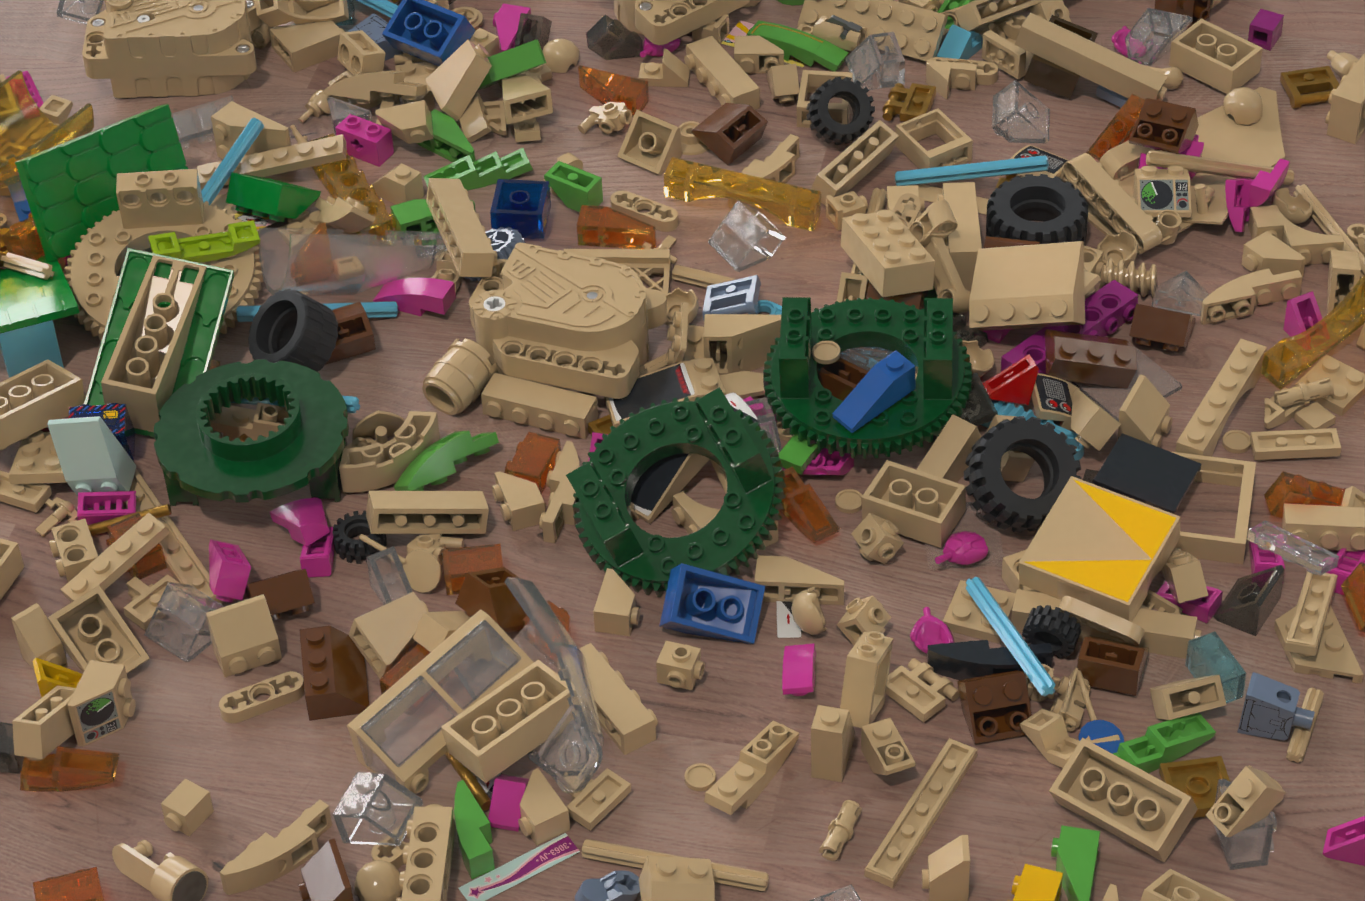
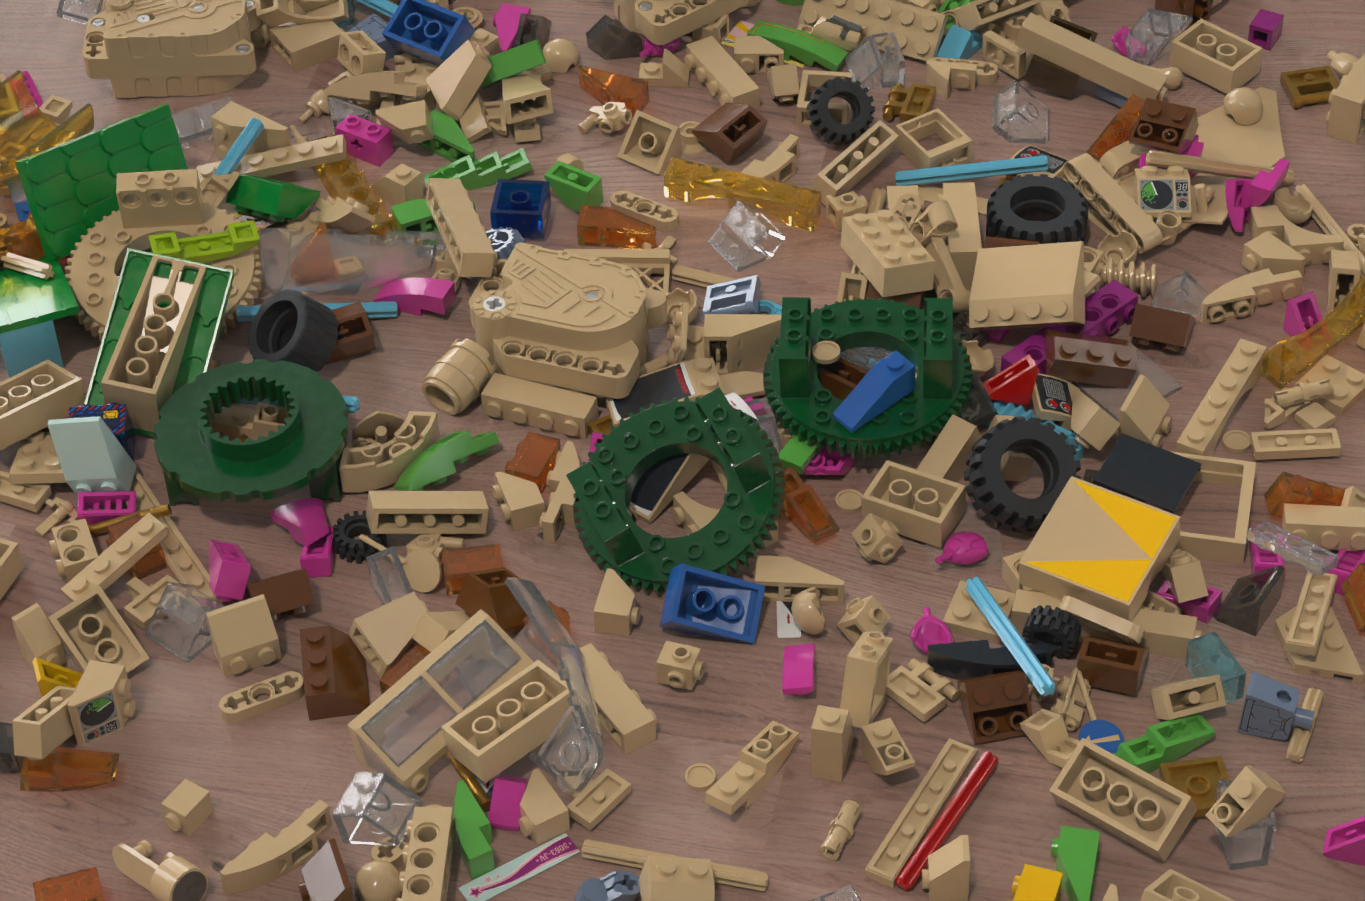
none -> tan slope [200,171,240,206]
none -> red axle [896,751,998,891]

